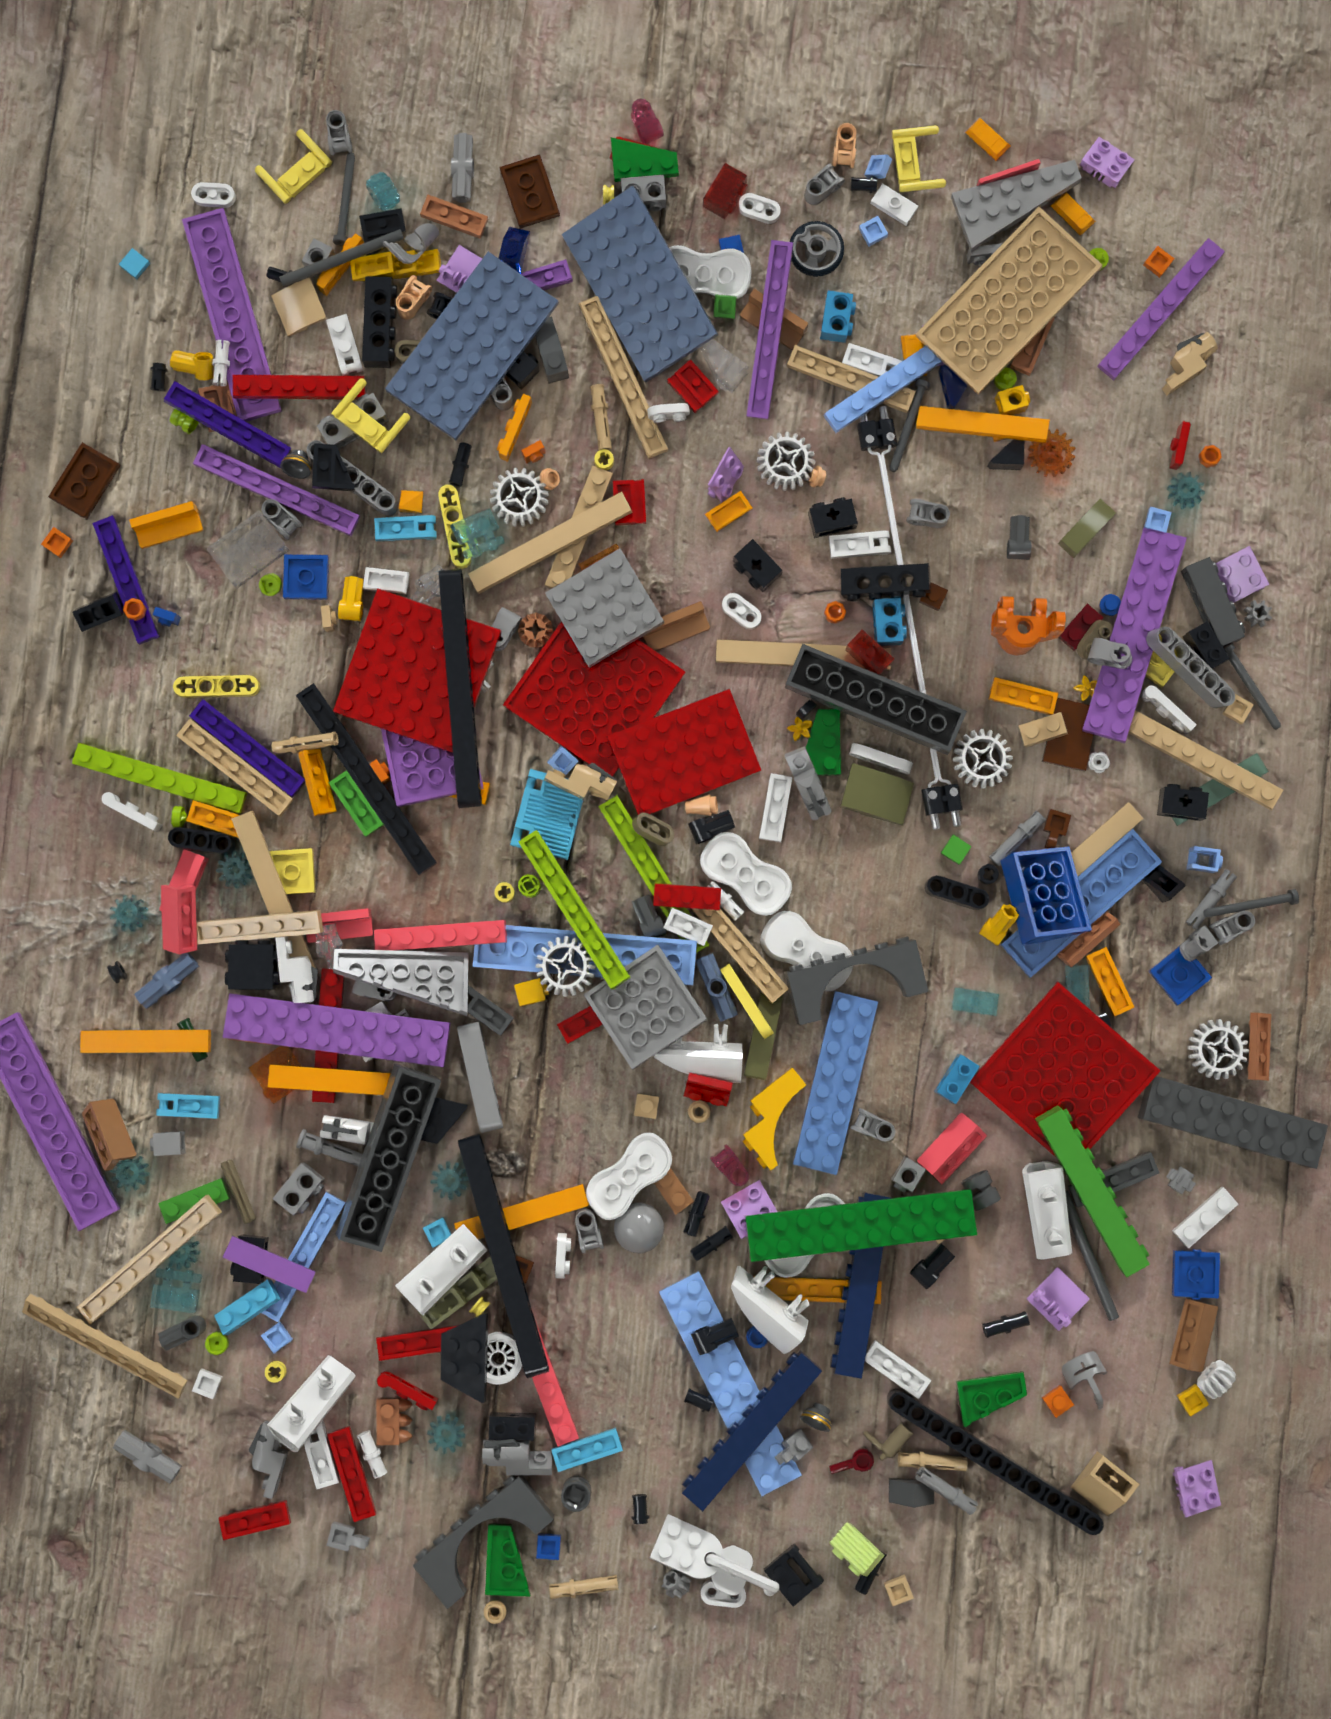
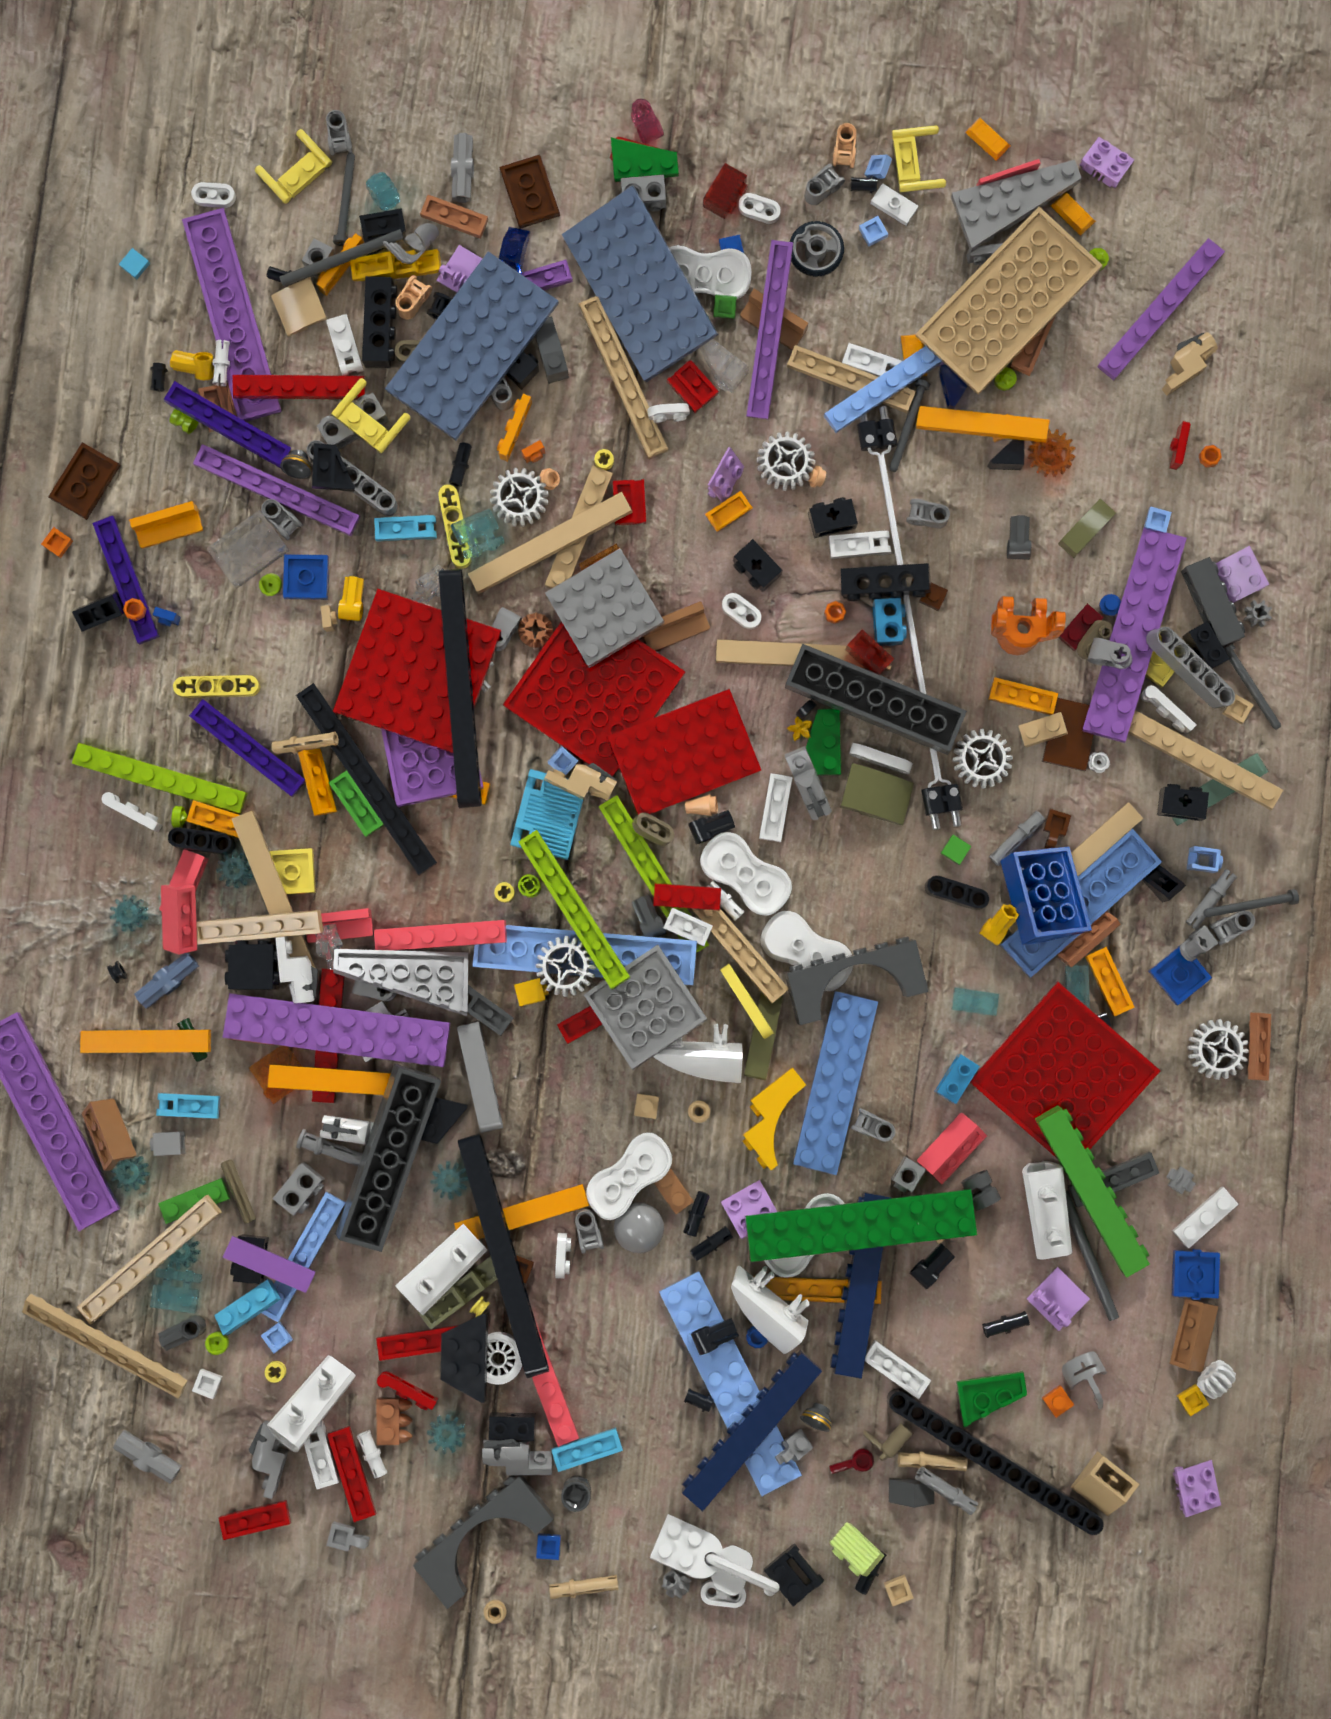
tan plate [176,719,294,817] -> none
white plate [363,567,410,595] -> none
orange plate [369,759,391,785] -> none
light orange slope [399,490,423,514] -> none
medium azure tile [423,1217,452,1248] -> none
green wing [485,1523,531,1597] -> none
tan pin [590,384,612,451] -> none
light yellow bush [603,185,614,205] -> none
black pin [631,1494,650,1524] -> none
red plate [683,1073,733,1107] -> none
sand blue piece [696,953,738,1022] -> none
clear pink piece [710,1144,749,1186] -> none
dark azure brick [820,290,856,343] -> none
black bush [978,864,999,885] -> none
yellow brick [994,385,1030,415] -> none
yellow plant [1073,676,1097,702] -> none
dark grey brick [1138,1076,1328,1169] -> none
orange plate [1143,246,1175,278] -> none
clear light blue gear [1167,472,1205,509] -> none

